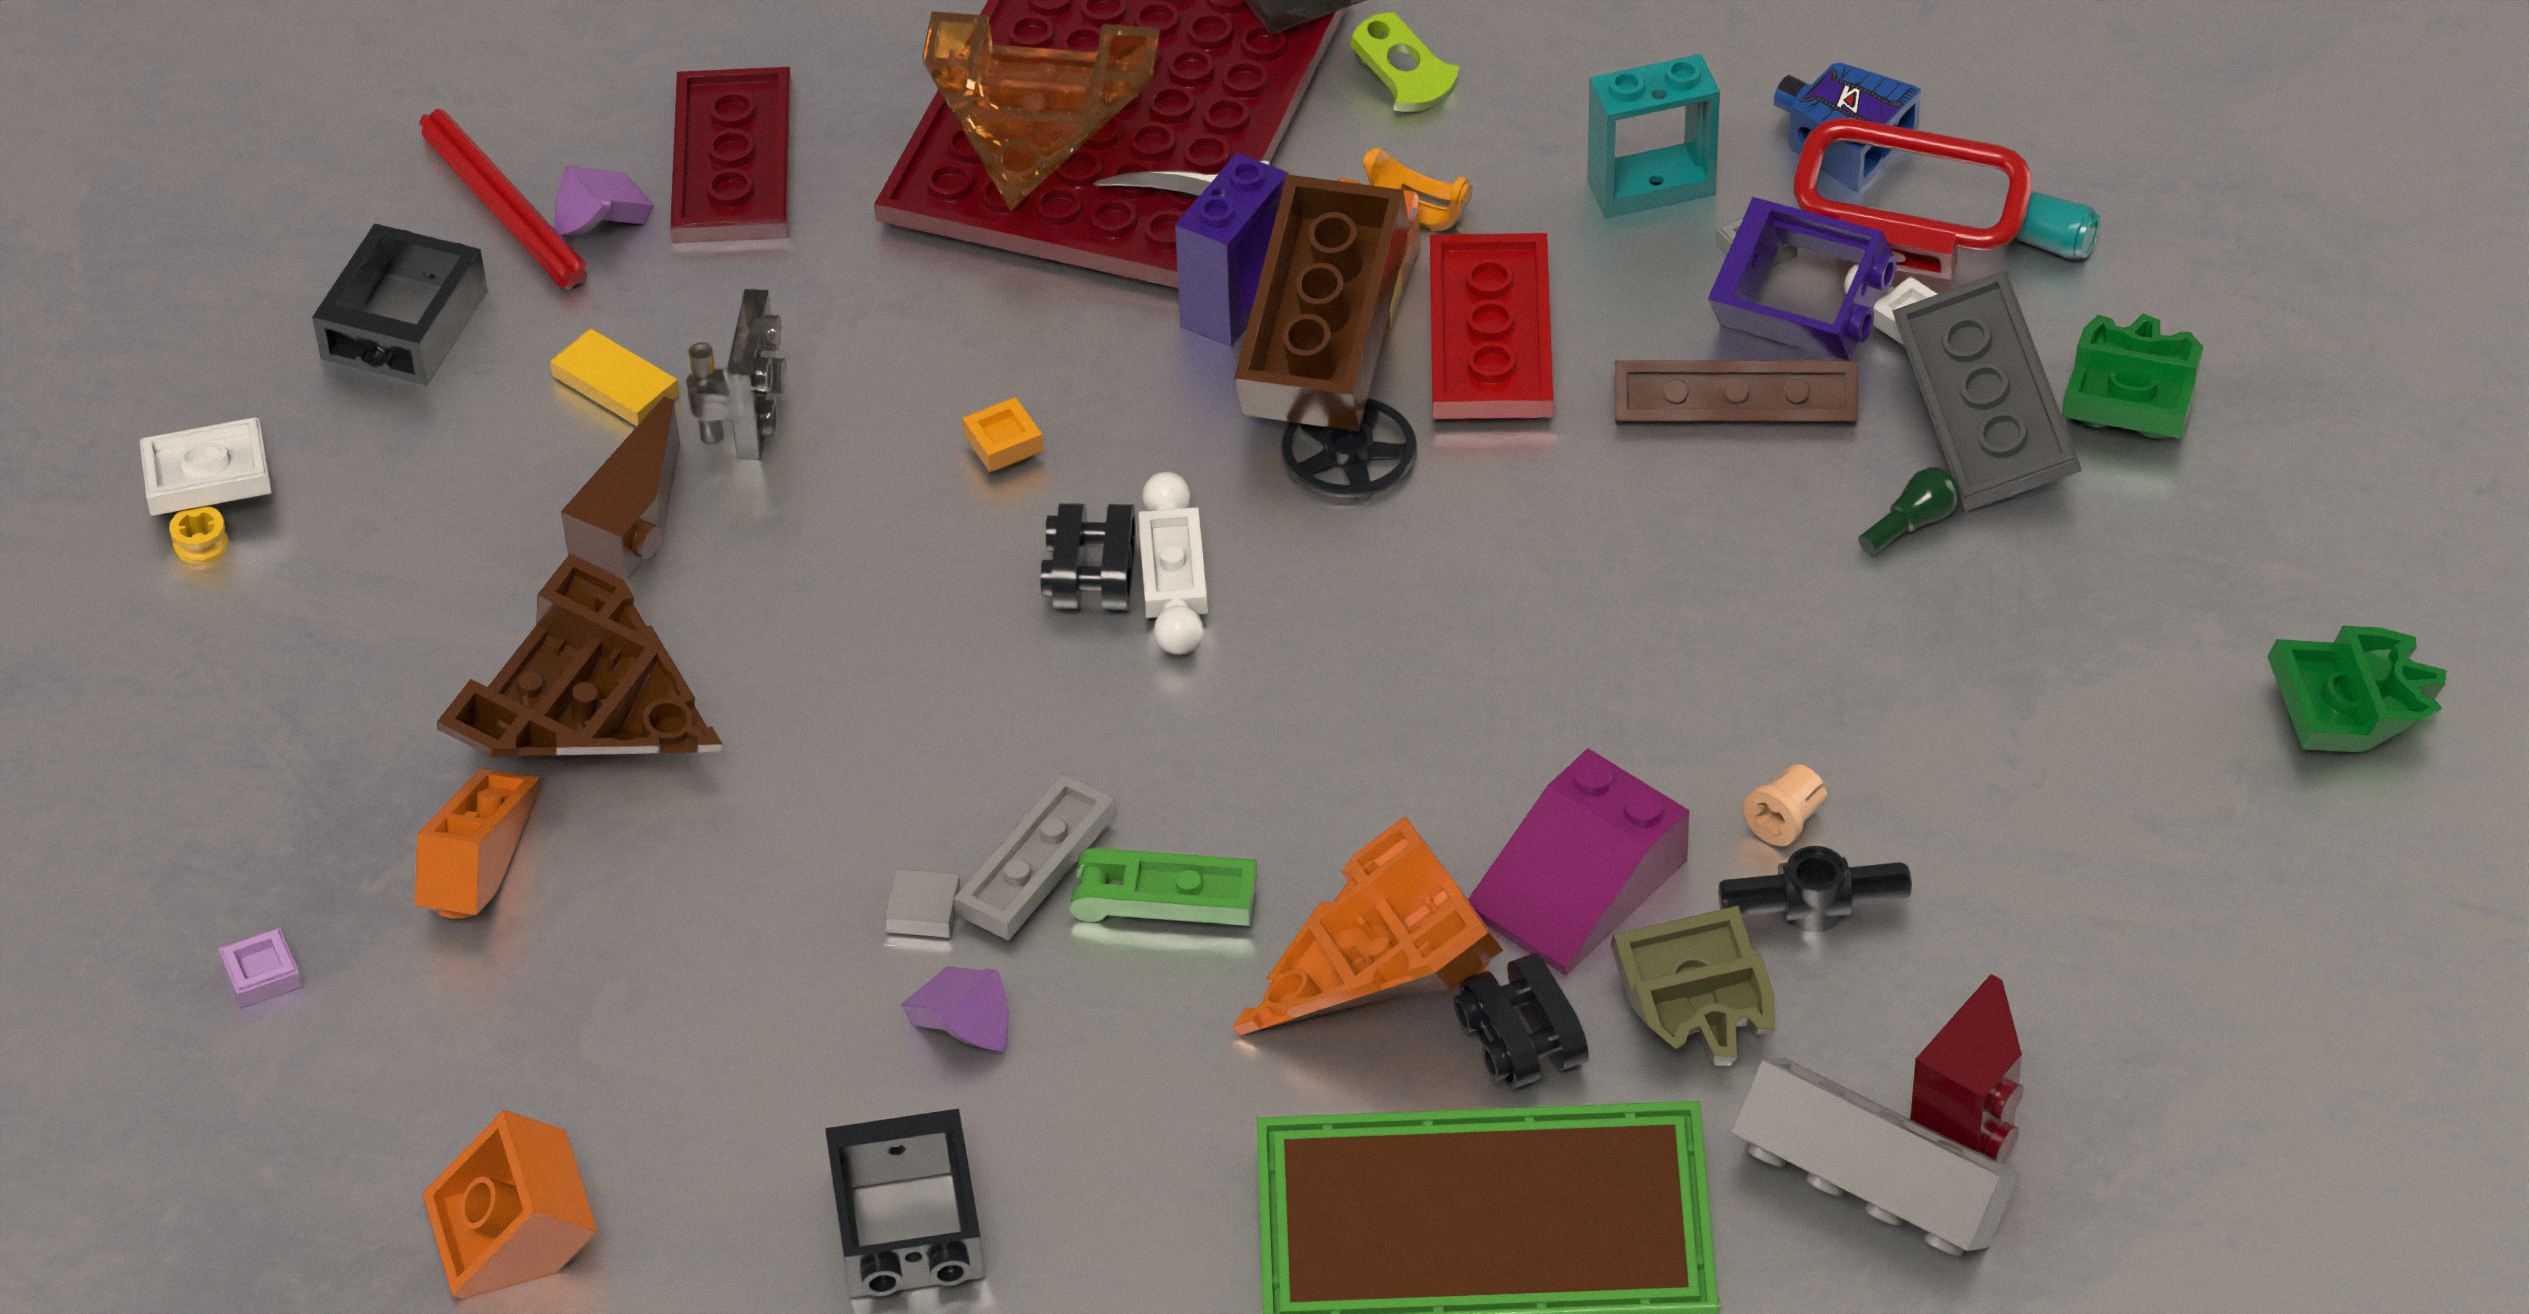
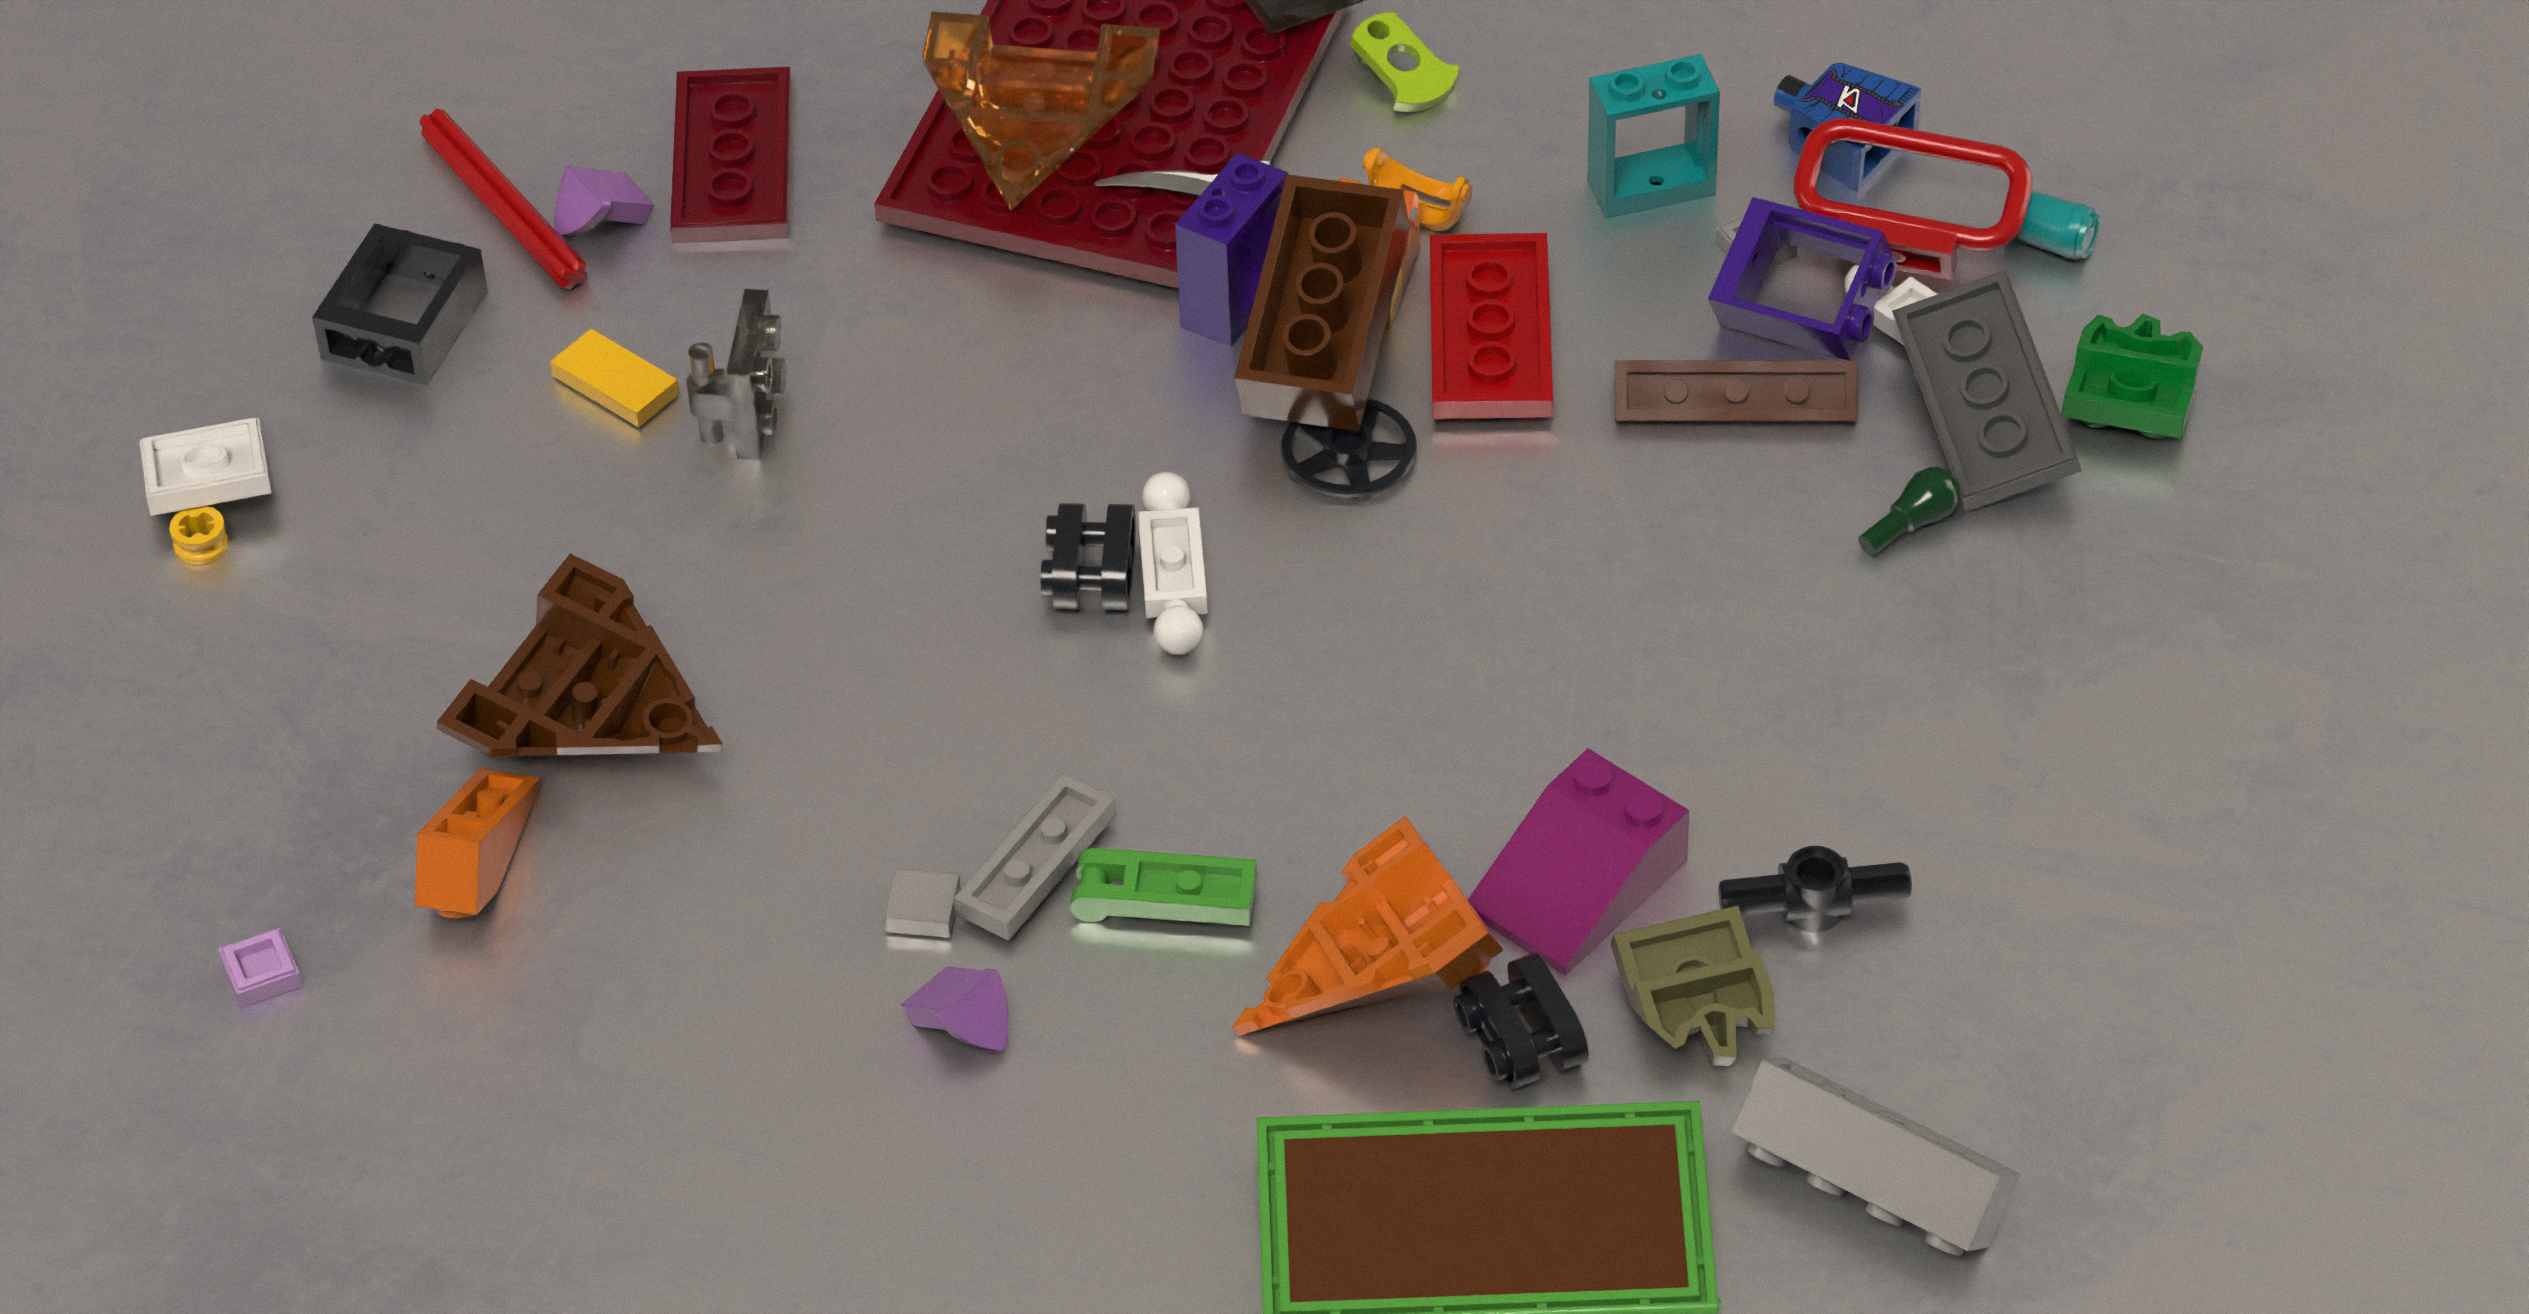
orange slope [422,1110,598,1299] -> none
reddish brown slope [561,397,680,579] -> none
black window [825,1108,985,1298] -> none
light orange plate [962,397,1044,472] -> none
light nougat bush [1743,764,1827,847] -> none
dark red slope [1910,974,2024,1163] -> none
green plate [2267,625,2447,752] -> none

